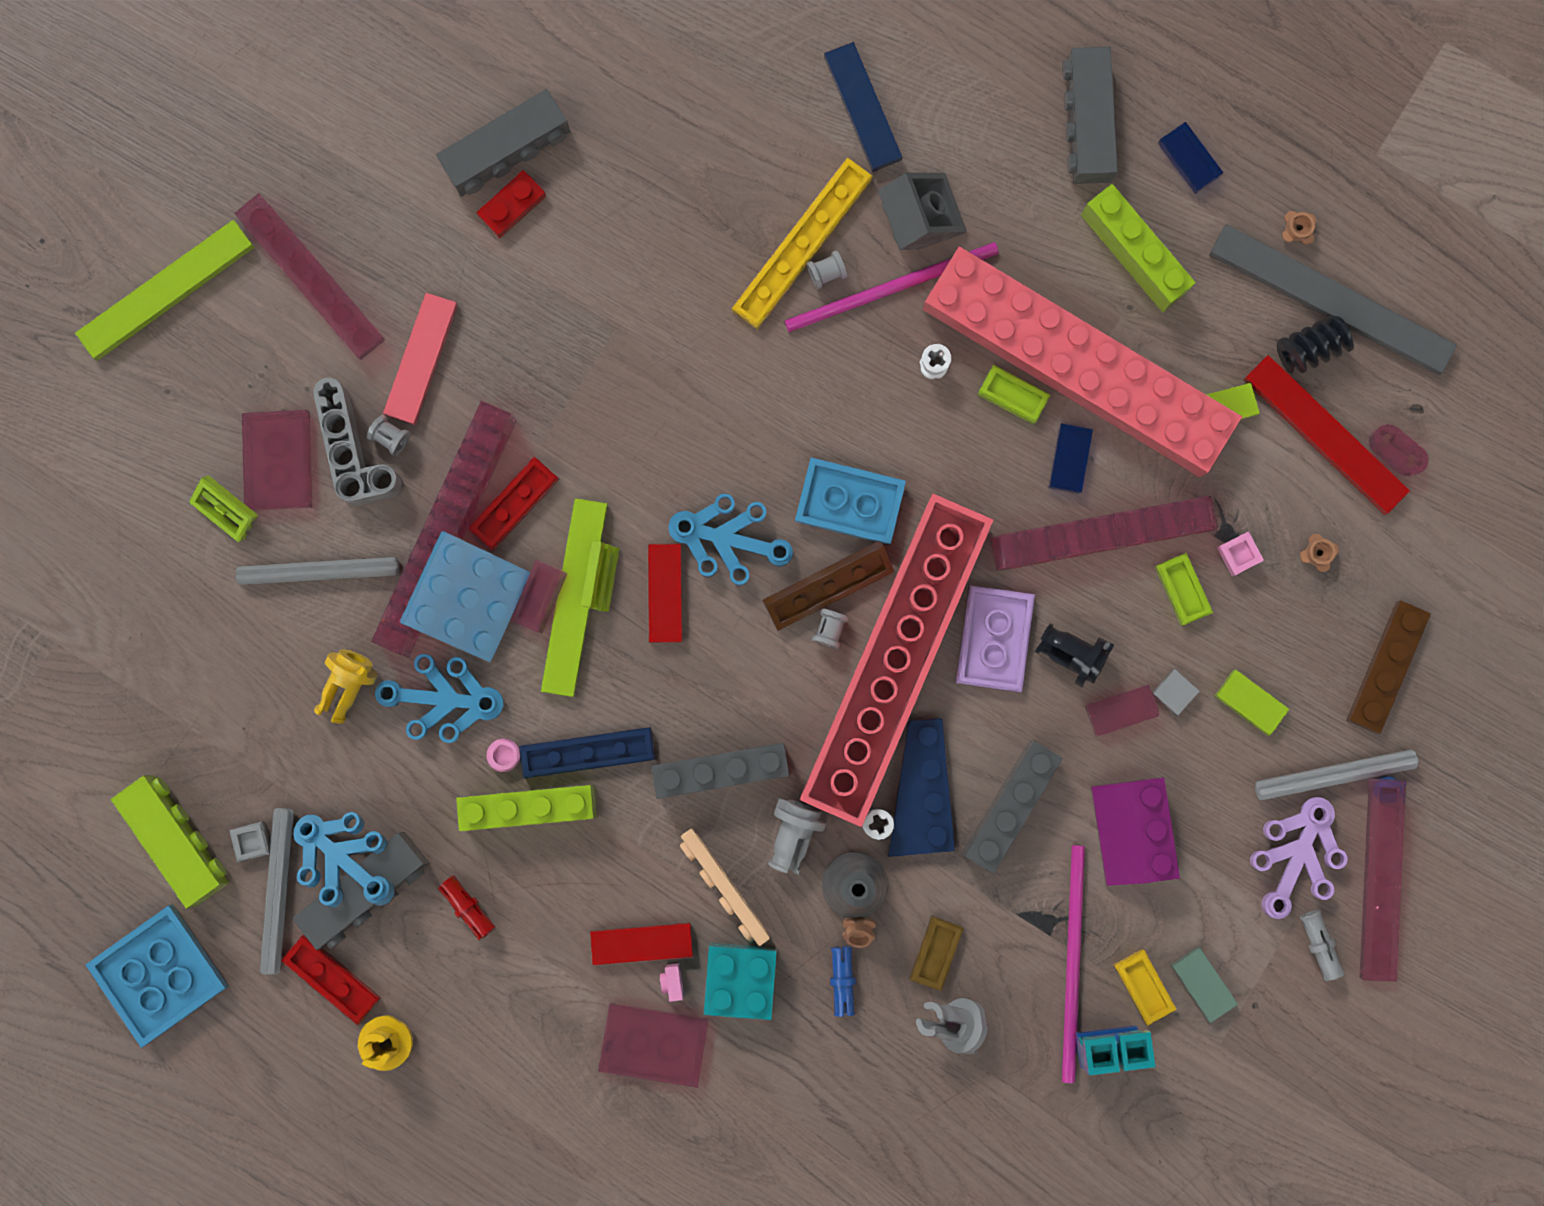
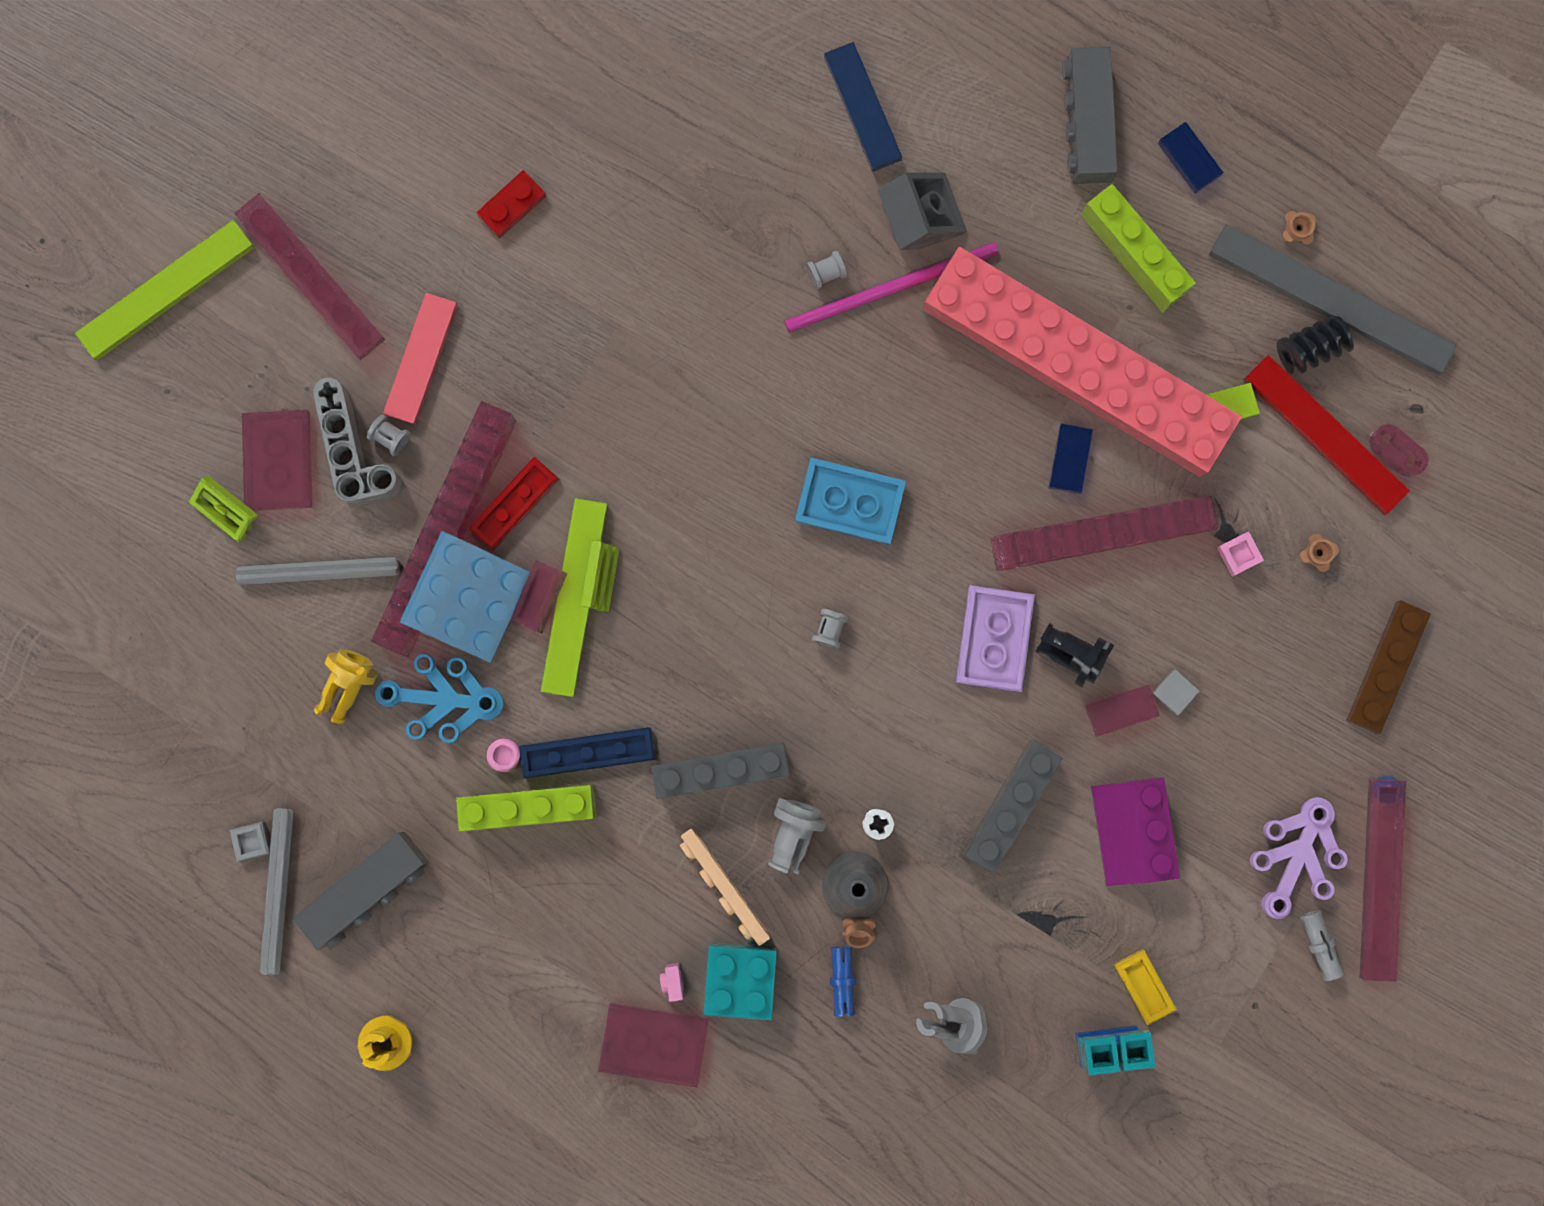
dark azure plate [85,905,229,1048] -> none
lime brick [110,775,229,909] -> none
red tile [281,934,381,1025] -> none
dark azure plant [294,812,394,908] -> none
dark grey brick [436,89,571,197] -> none
red pin [437,875,496,941] -> none
red tile [590,922,693,965] -> none
red tile [648,544,682,643] -> none
dark azure plant [668,494,793,586] -> none
yellow tile [732,157,873,330] -> none
reddish brown plate [762,541,894,631] -> none
coral brick [799,493,993,827] -> none
dark blue wing [888,718,955,857] -> none
pearl gold tile [909,916,964,991] -> none
white bush [920,344,951,379] -> none
lime tile [977,364,1051,425] -> none
dark pink piece [1062,845,1085,1083] -> none
lime tile [1155,553,1213,626] -> none
sand green tile [1170,947,1238,1023] -> none
lime tile [1214,669,1289,736] -> none
light grey axle [1254,749,1419,800] -> none

